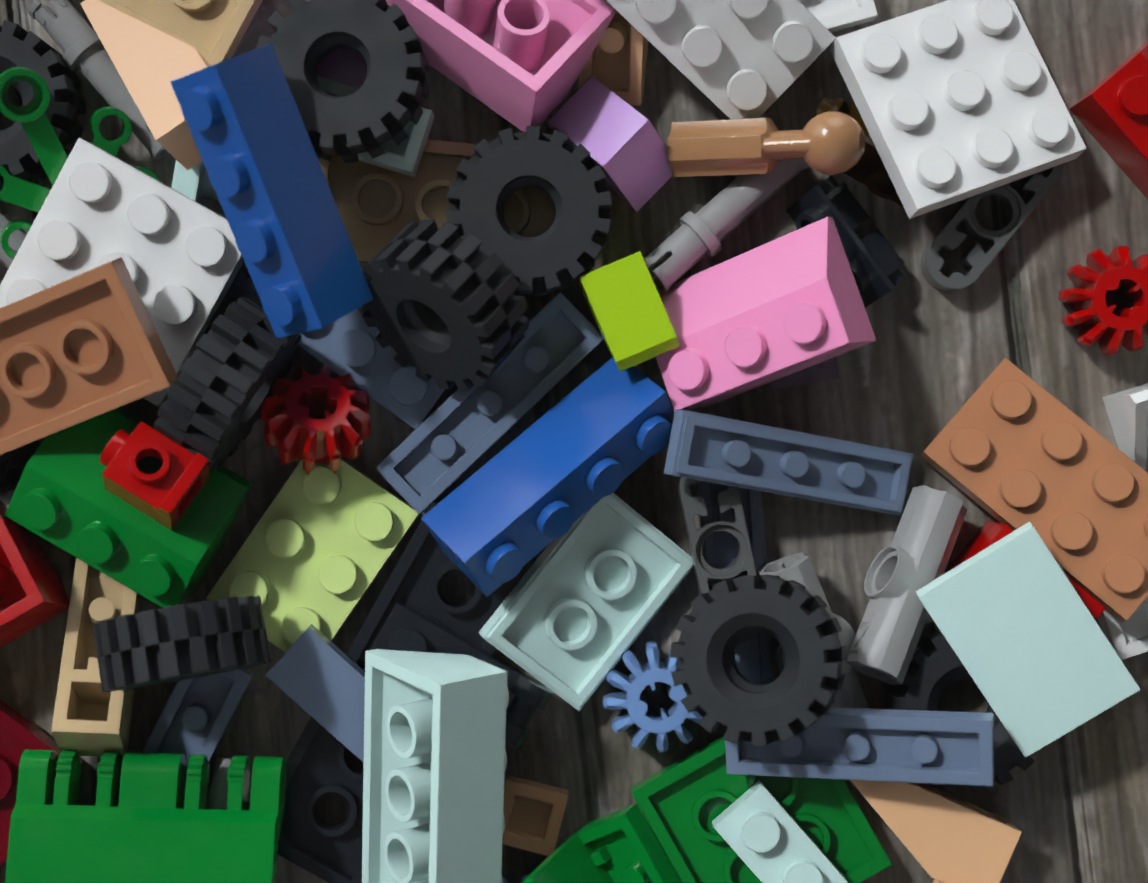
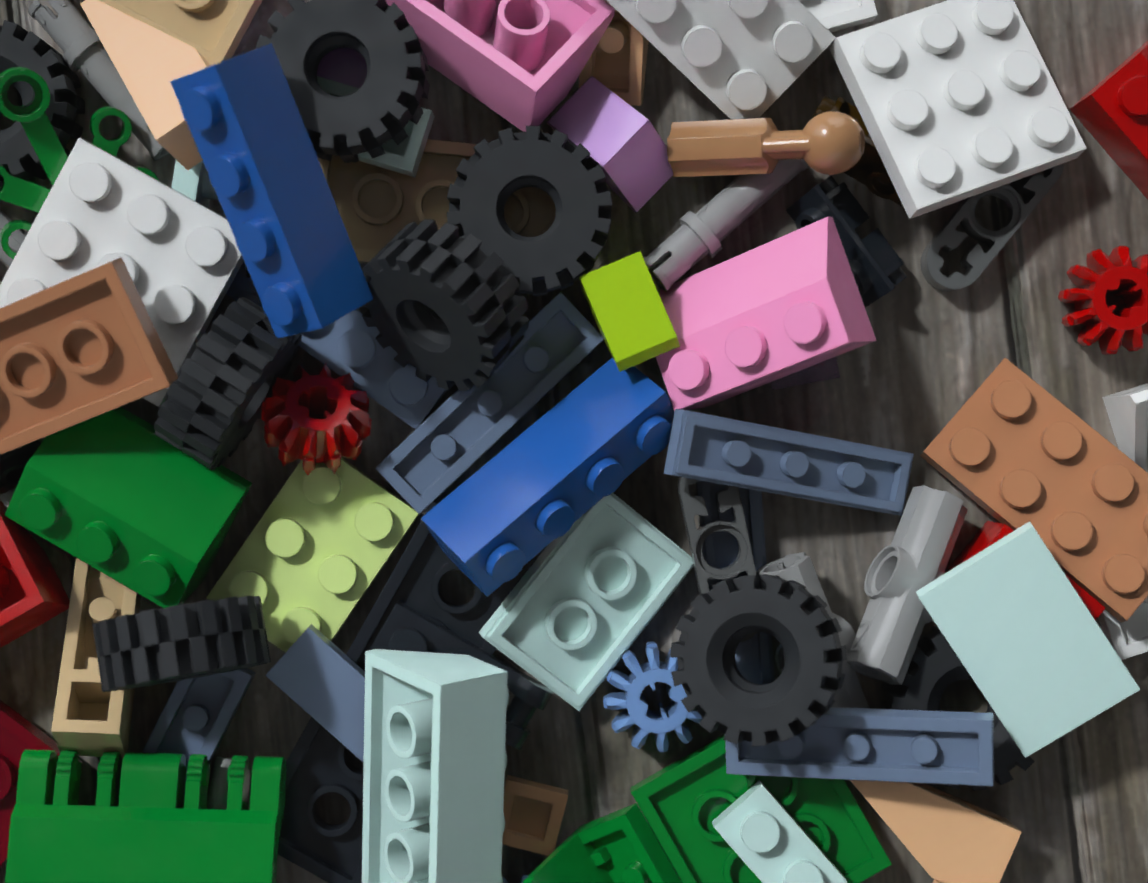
red brick [99,421,209,531] -> none

